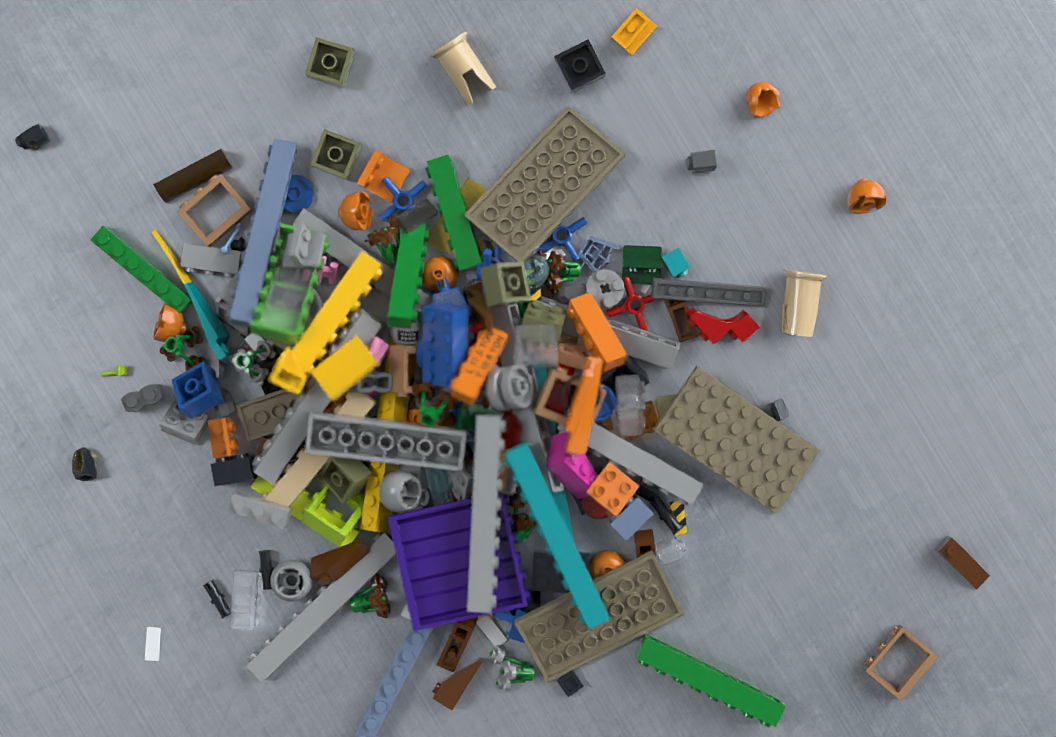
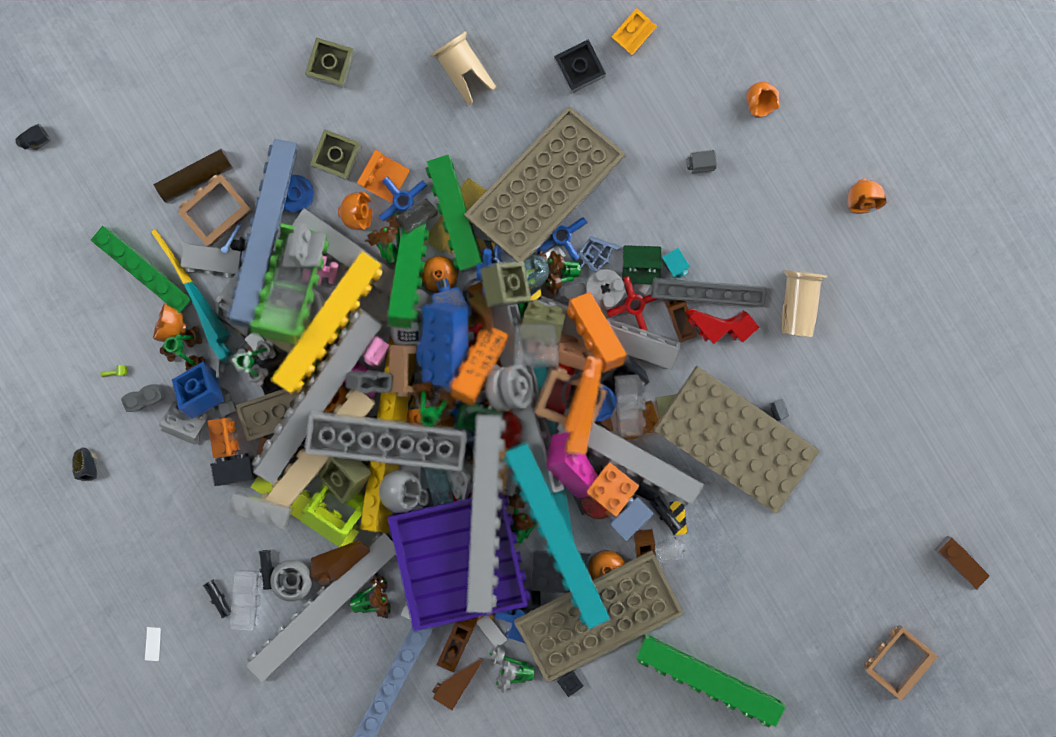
yellow slope [269,347,307,394] -> none
yellow tile [311,335,379,401] -> none

